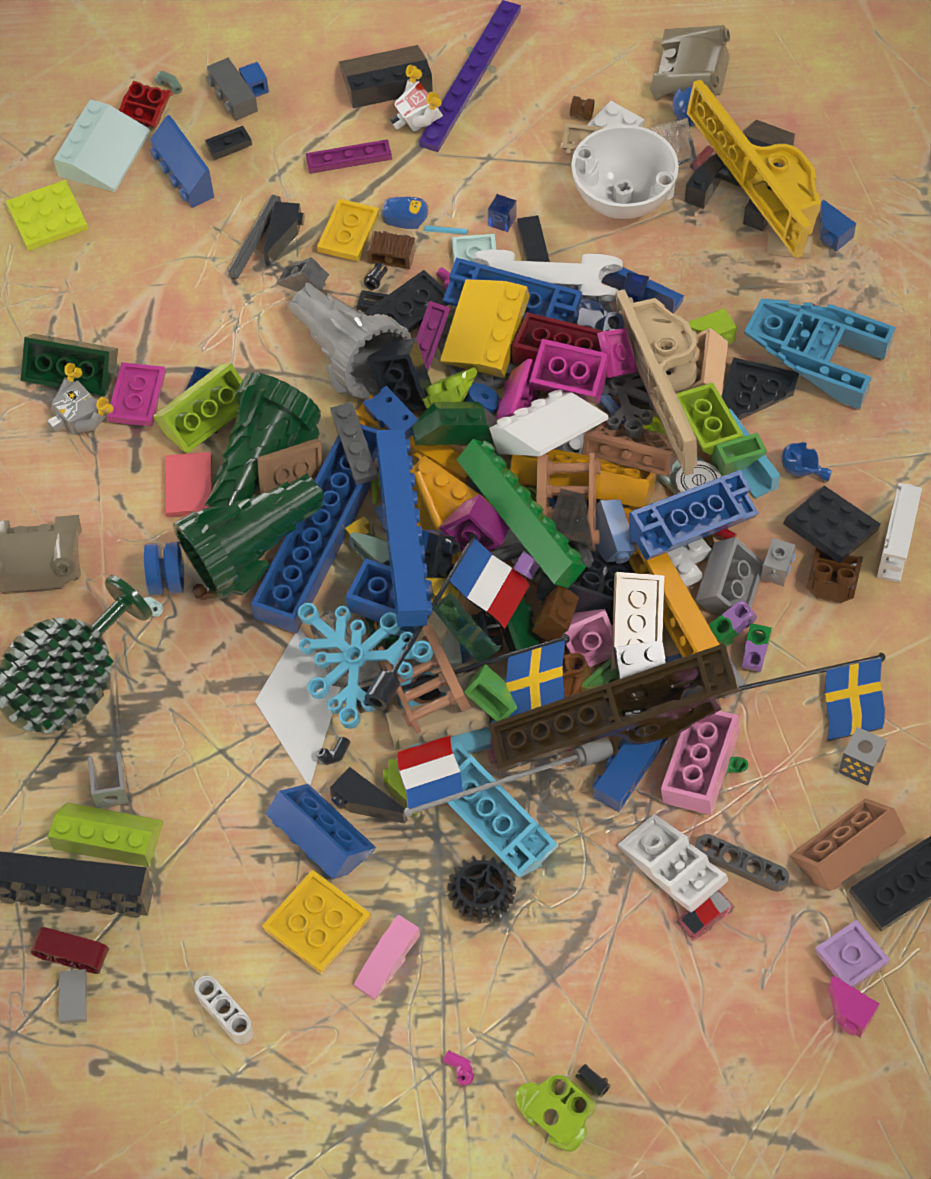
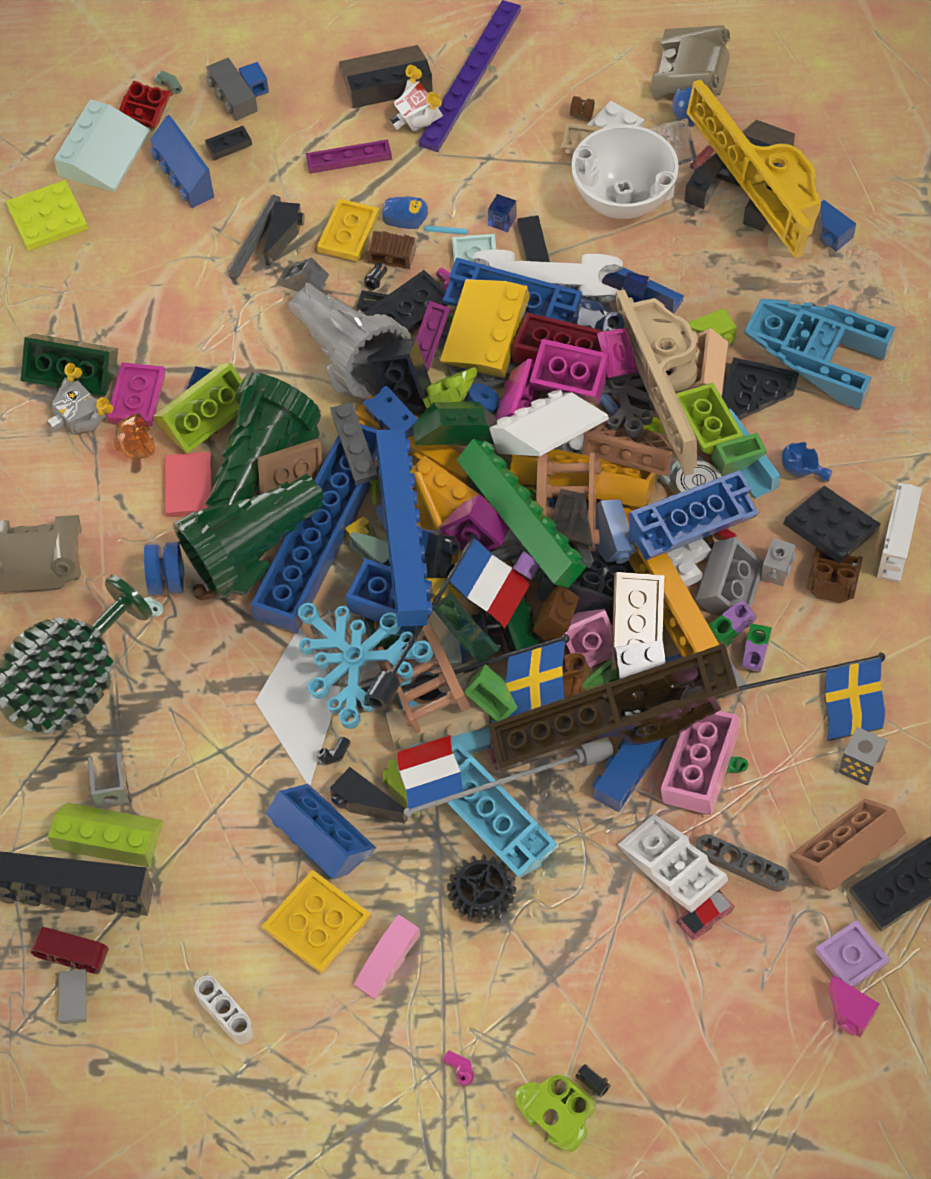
none -> clear orange cylinder [113,413,155,460]

